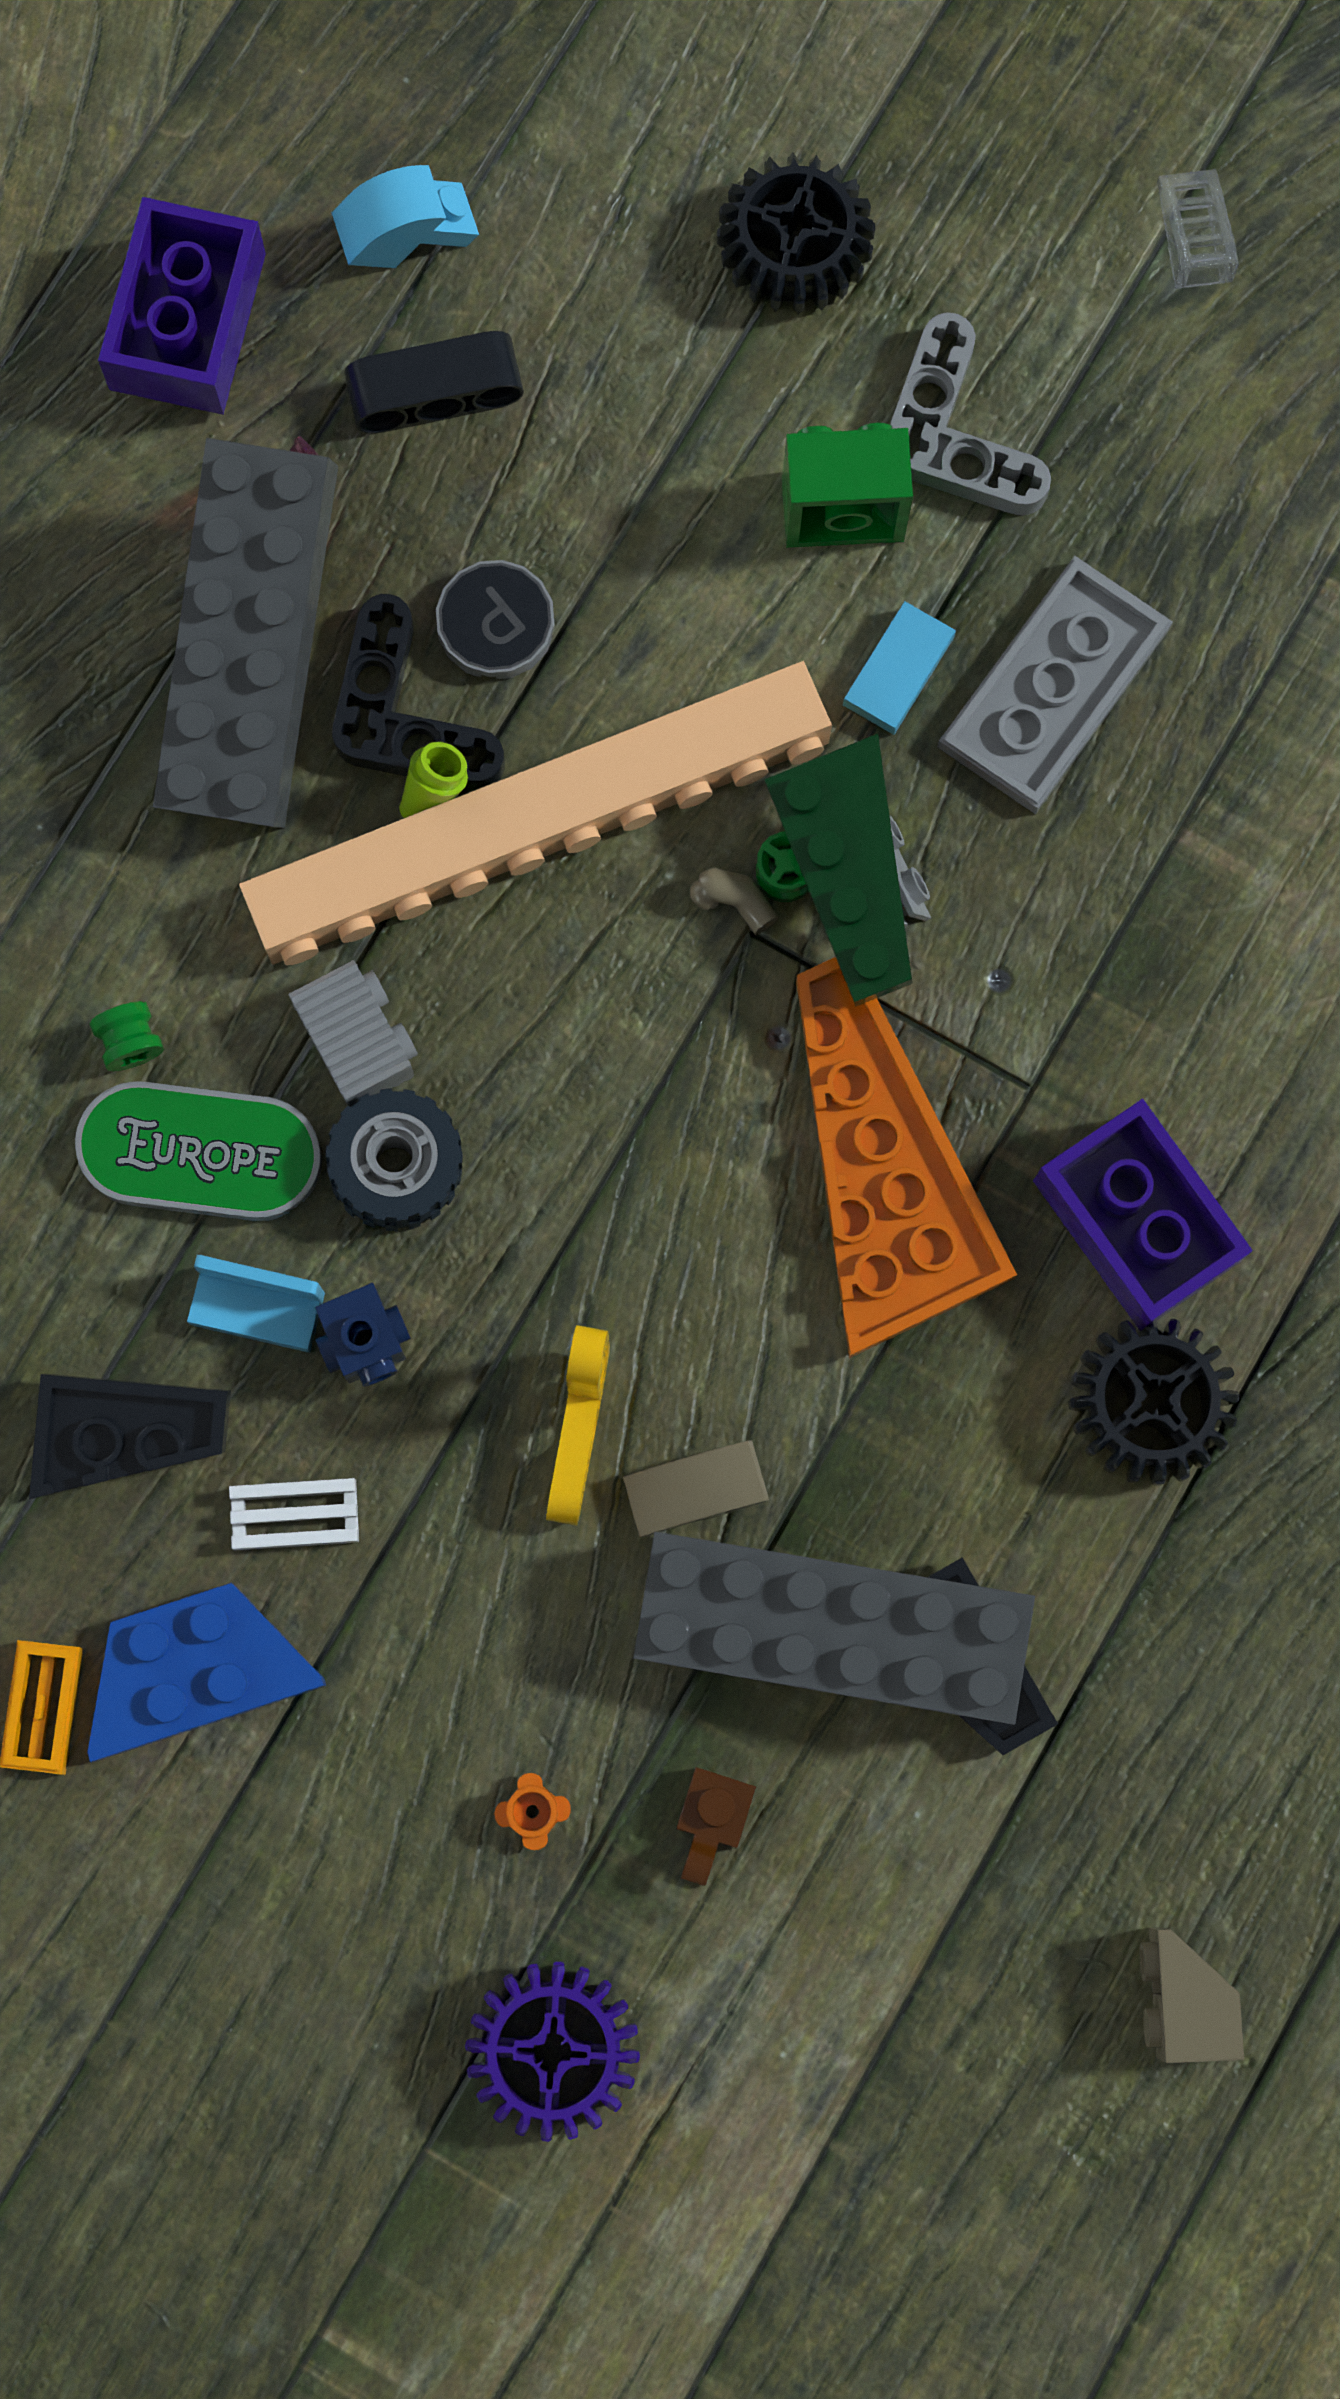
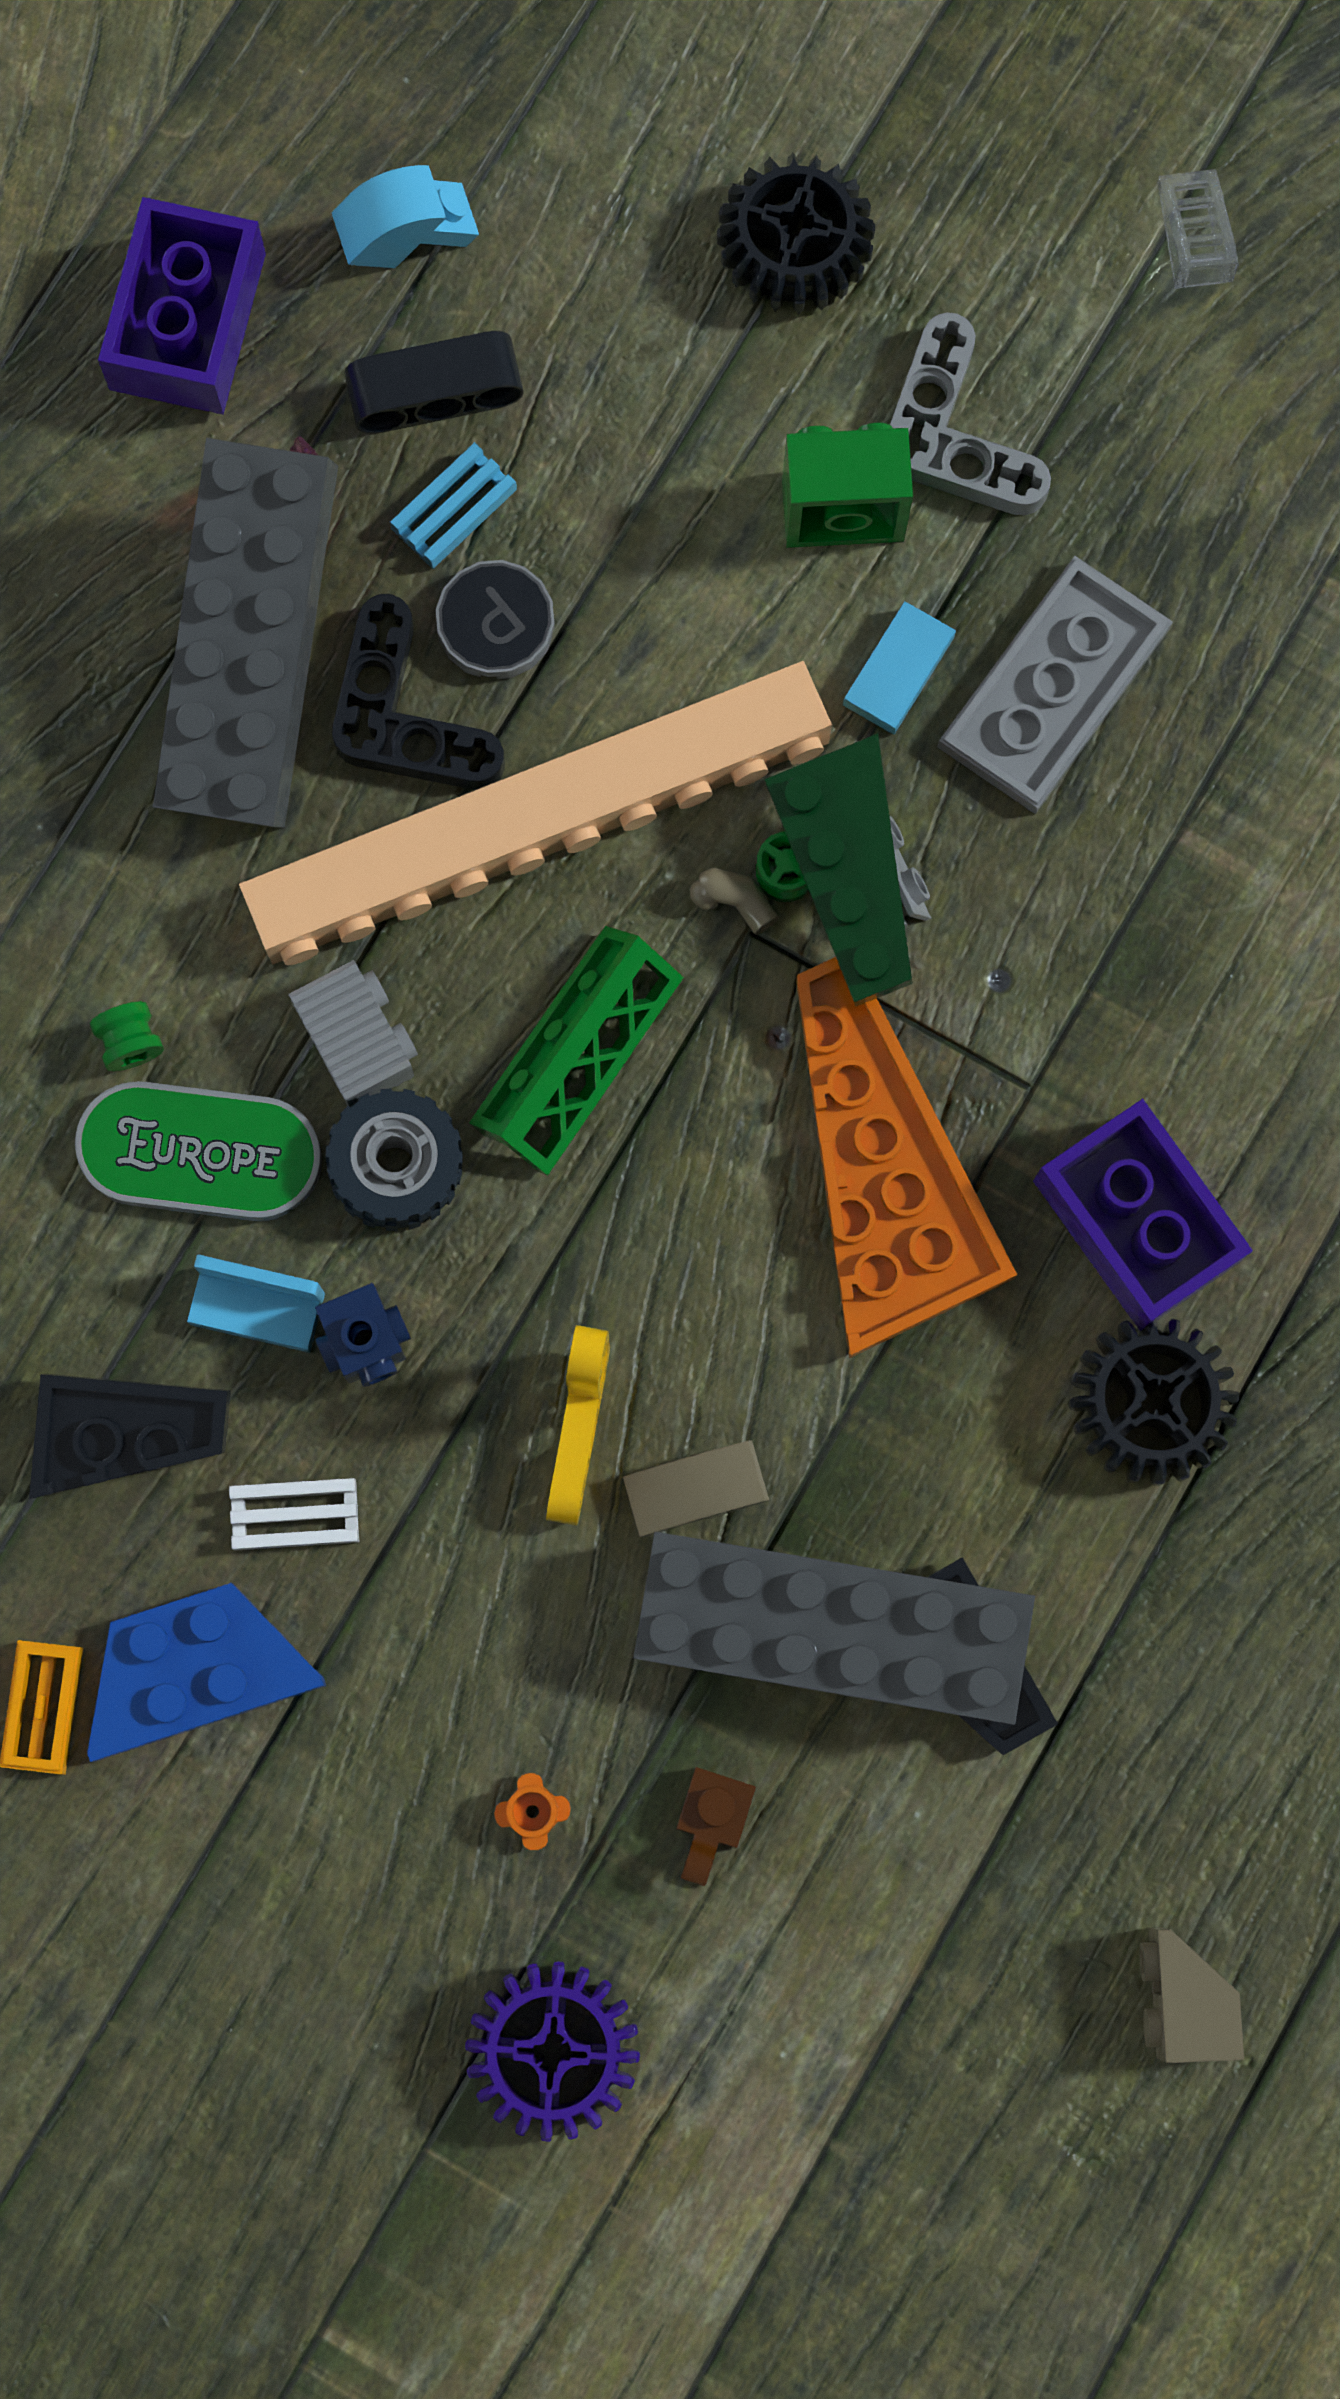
lime cone [399,742,468,818] -> none
none -> medium azure tile [390,442,517,569]
none -> green fence [469,926,684,1176]

